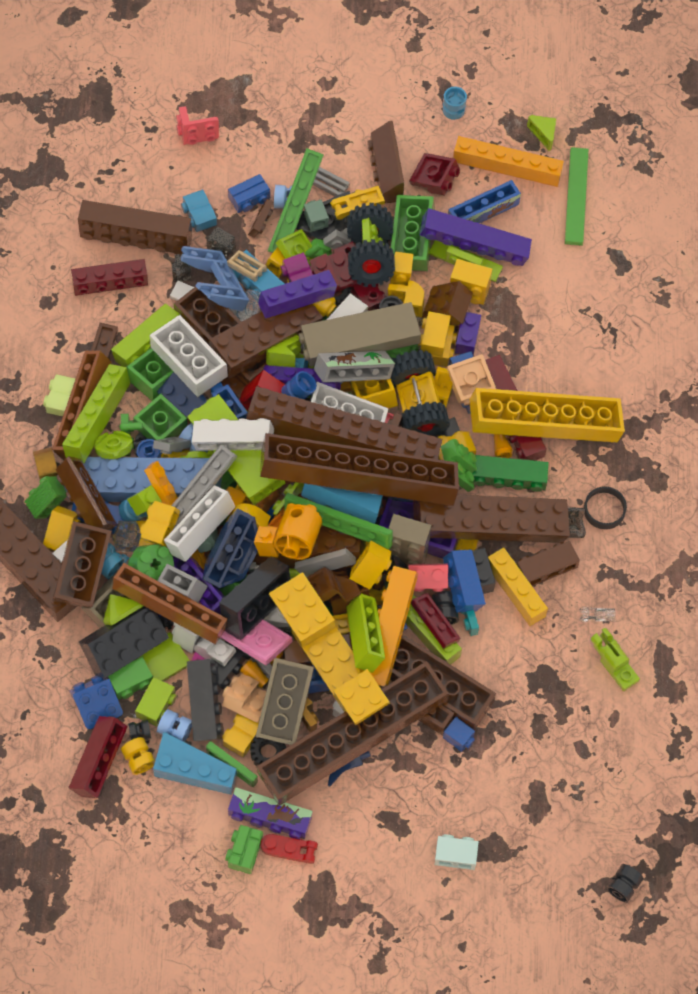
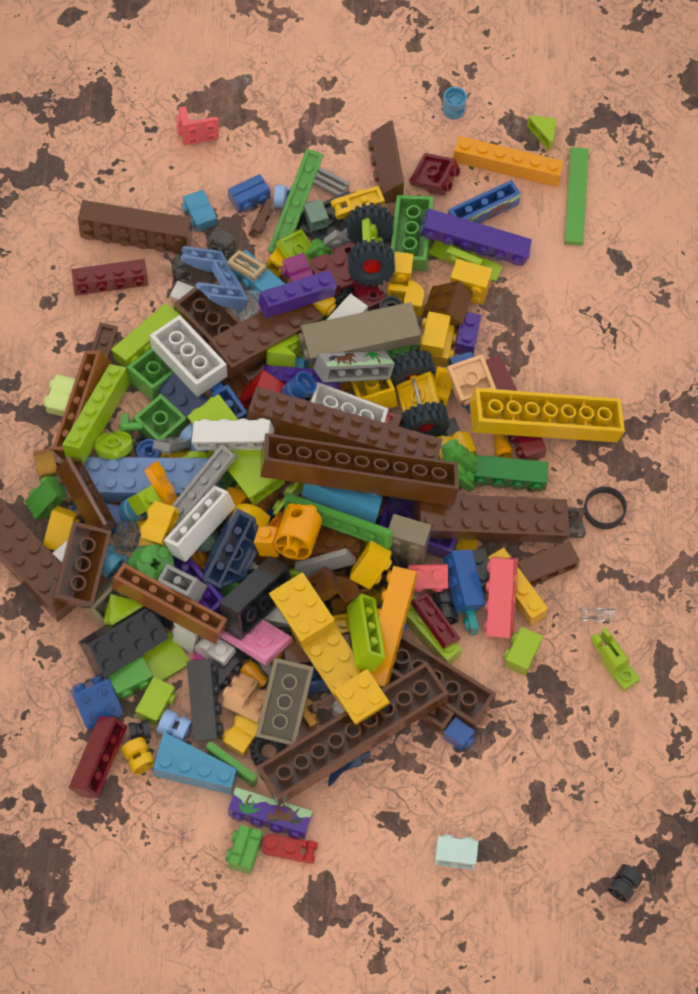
none -> coral brick [484,556,518,638]
none -> lime brick [503,626,543,676]

